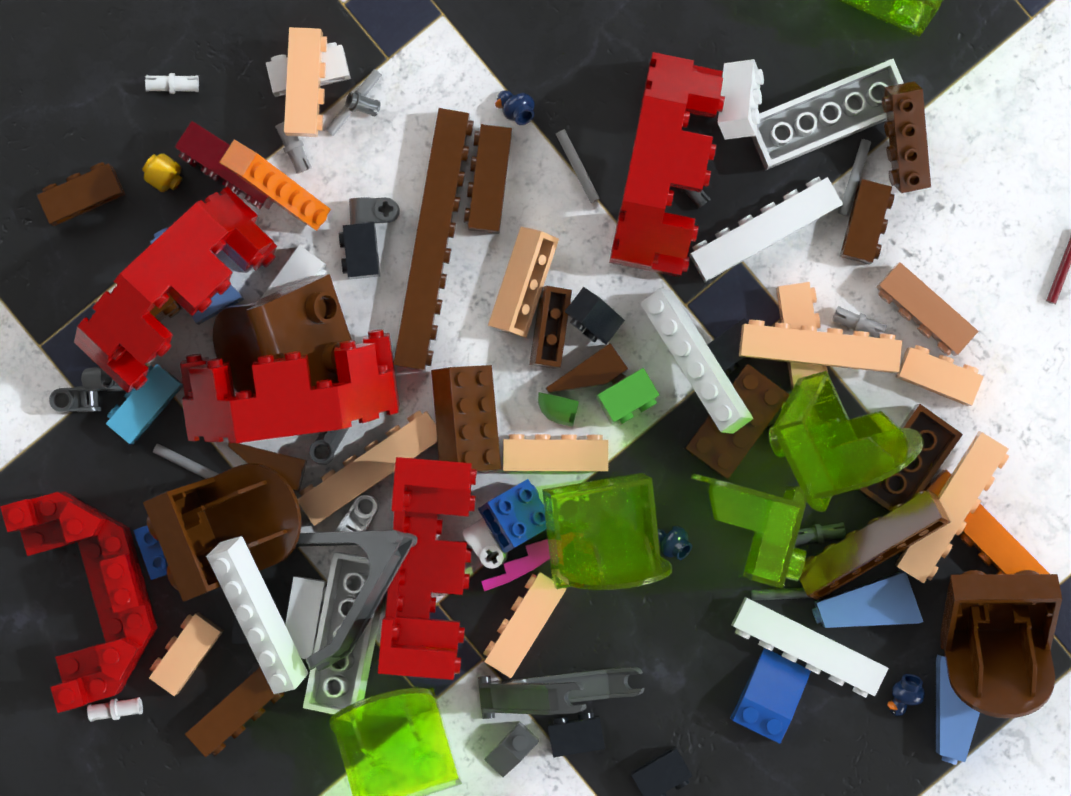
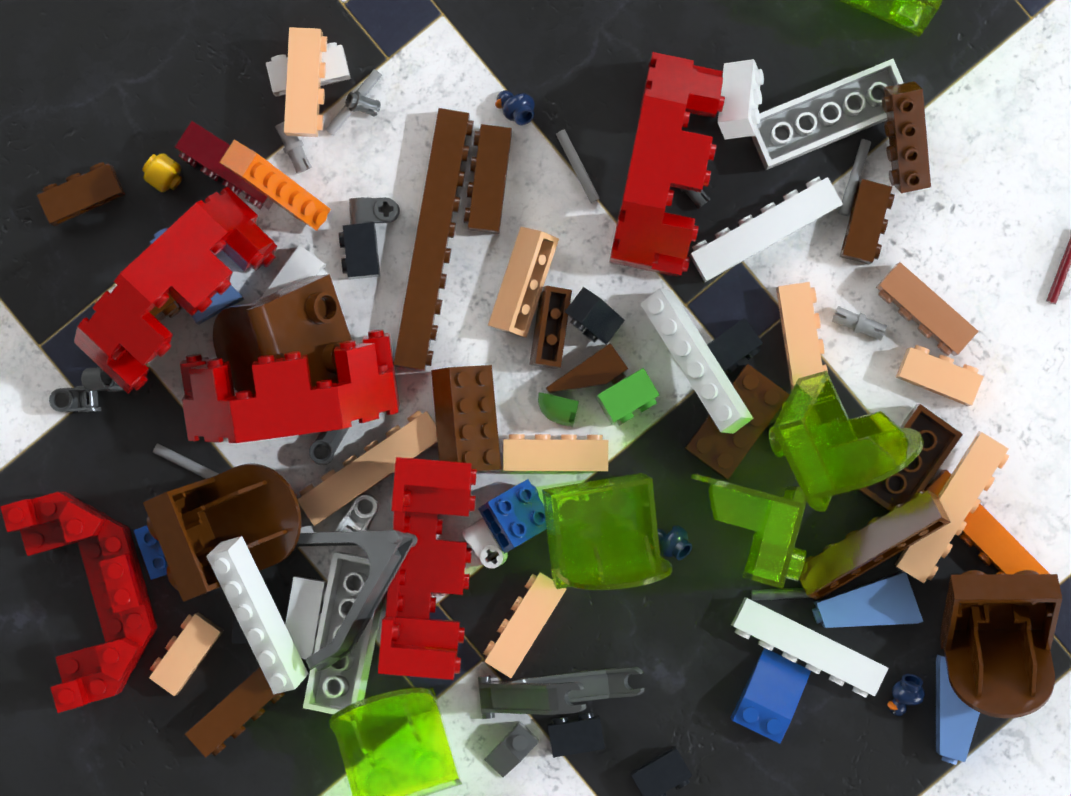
white pin [87,697,143,722] -> none
medium azure brick [106,364,183,445] -> none
white pin [145,73,199,94] -> none
reddish brown slope [228,443,308,491] -> none
dark pink slope [481,530,577,591] -> none
light nougat brick [739,320,902,373] -> none
dark grey pin [791,522,846,546] -> none

